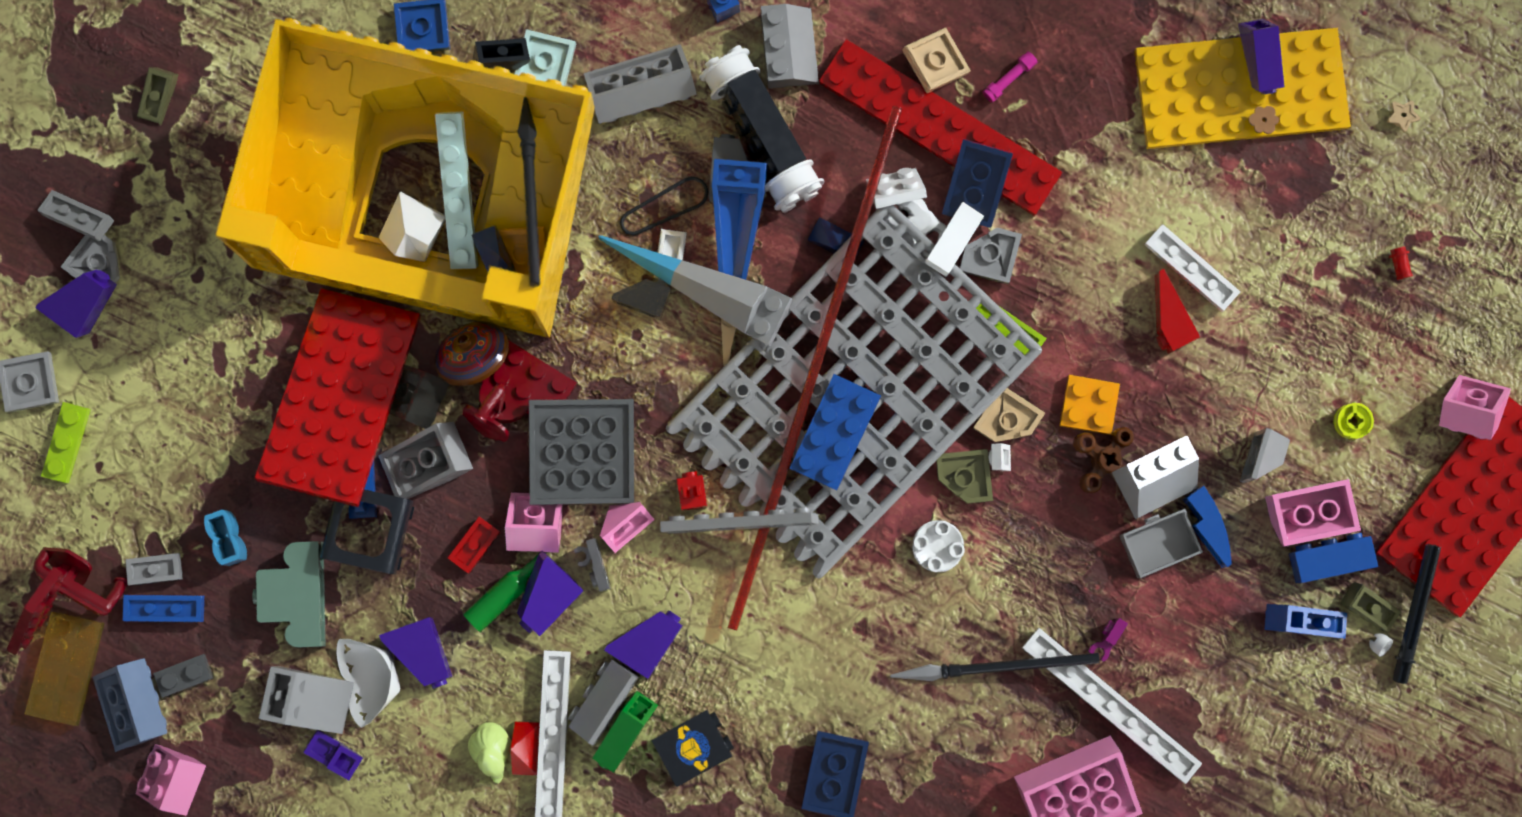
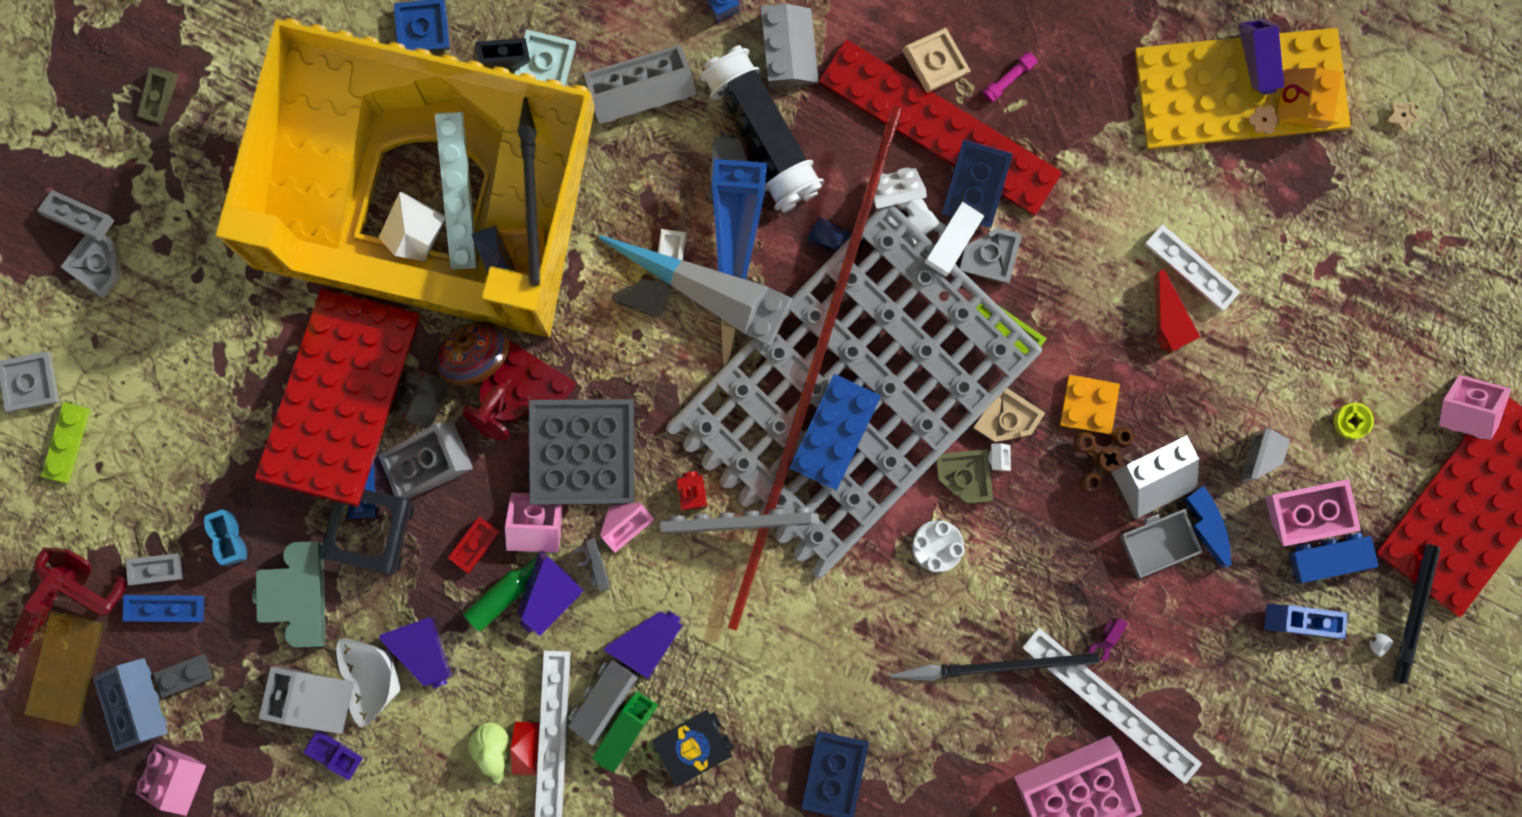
dark purple slope [35,269,117,338] -> none
black piece [620,176,709,235] -> none
olive slope [1341,582,1401,634] -> none
red pin [1389,246,1413,280] -> none
none -> light orange slope [1276,68,1342,129]

